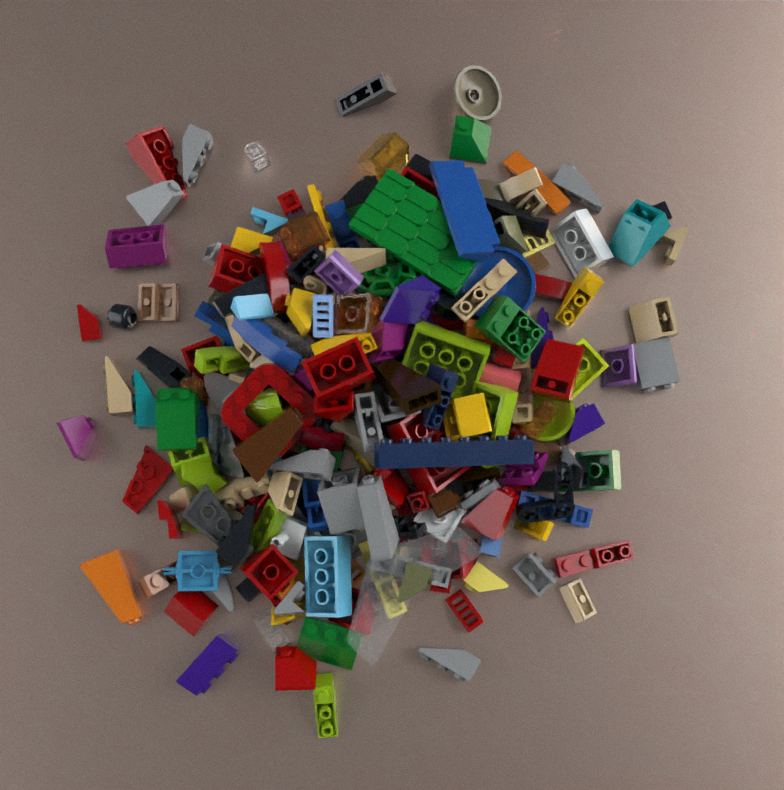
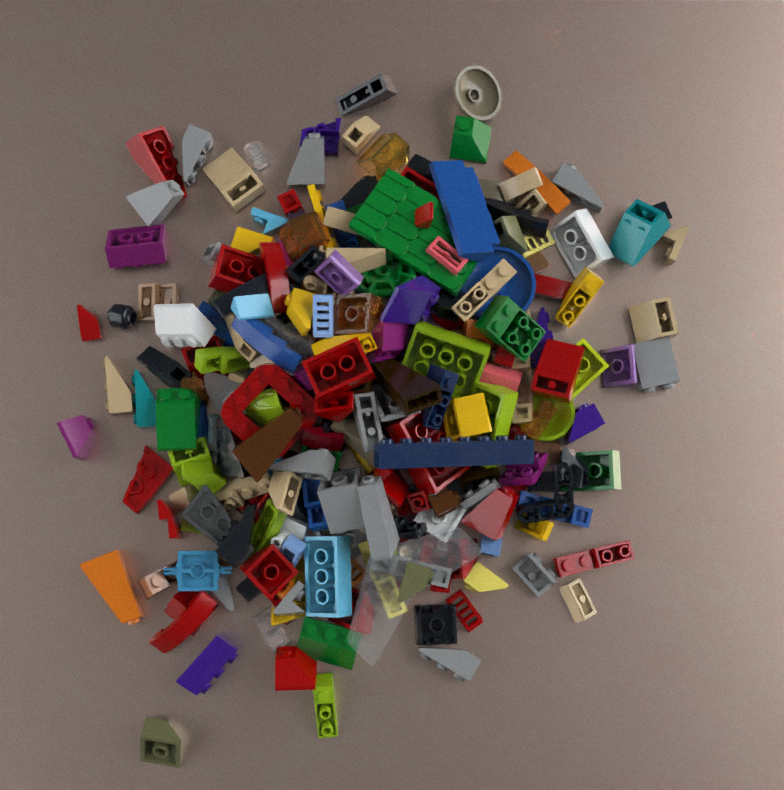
none -> olive slope [140,717,181,768]
none -> red slope [149,590,217,653]
none -> white slope [154,303,216,347]
none -> tan slope [202,147,265,213]
none -> light blue slope [280,534,307,567]
none -> light grey slope [287,133,326,185]
none -> dark purple slope [300,118,341,156]
none -> tan slope [323,206,361,236]
none -> tan slope [342,115,381,155]
none -> black slope [413,604,457,646]
none -> red slope [415,202,434,228]
none -> coral tile [425,236,469,276]

